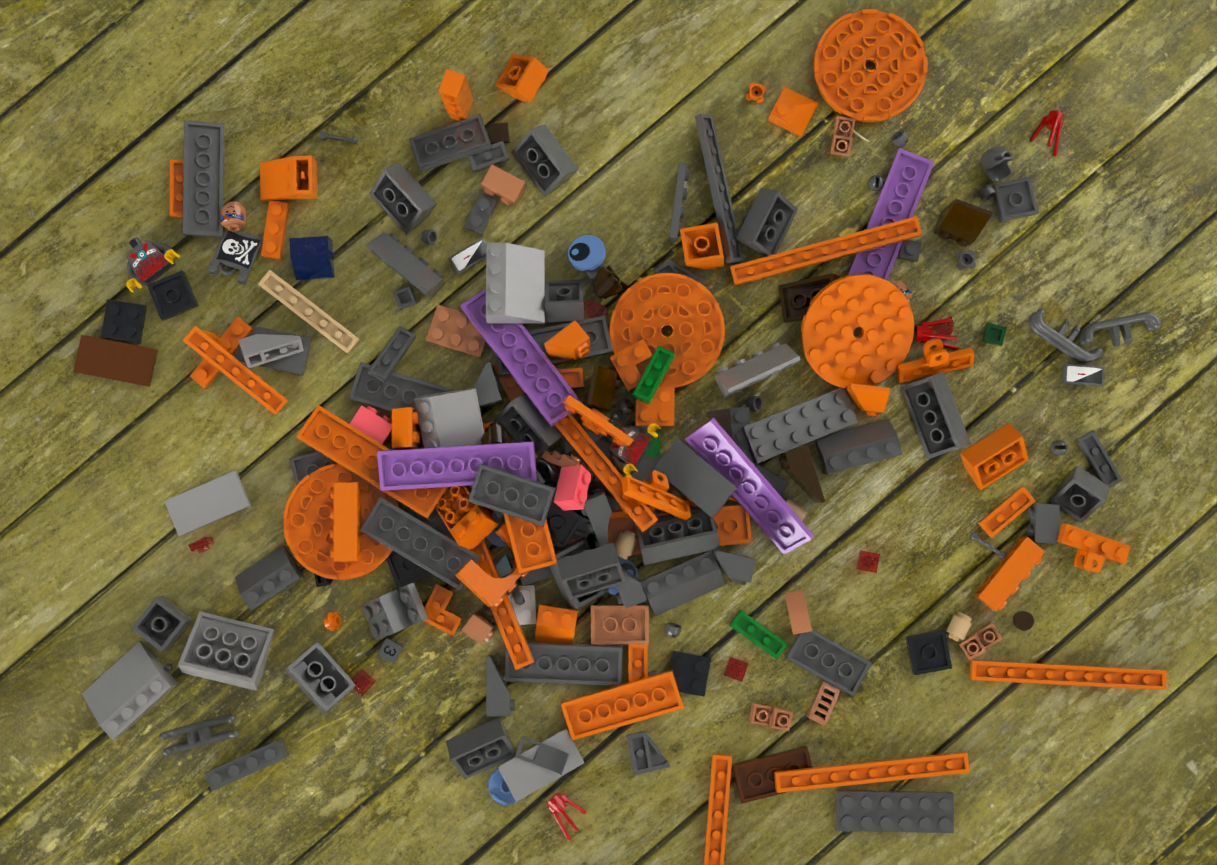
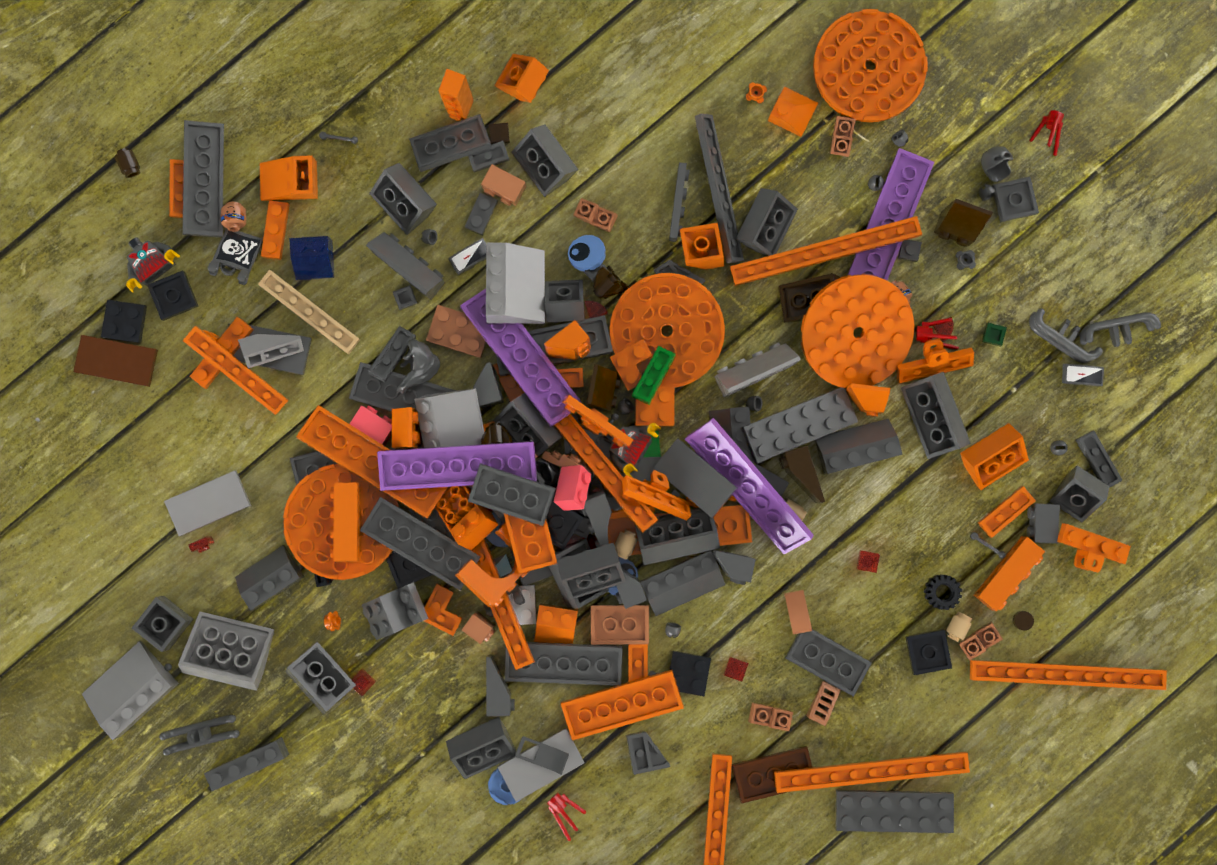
dark grey tile [377,638,404,664] -> none
green tile [729,609,788,659] -> none
none -> dark brown brick [114,148,140,178]
none -> dark grey piece [397,339,440,394]
none -> nougat slope [573,198,618,232]
none -> black tyre [924,574,962,610]

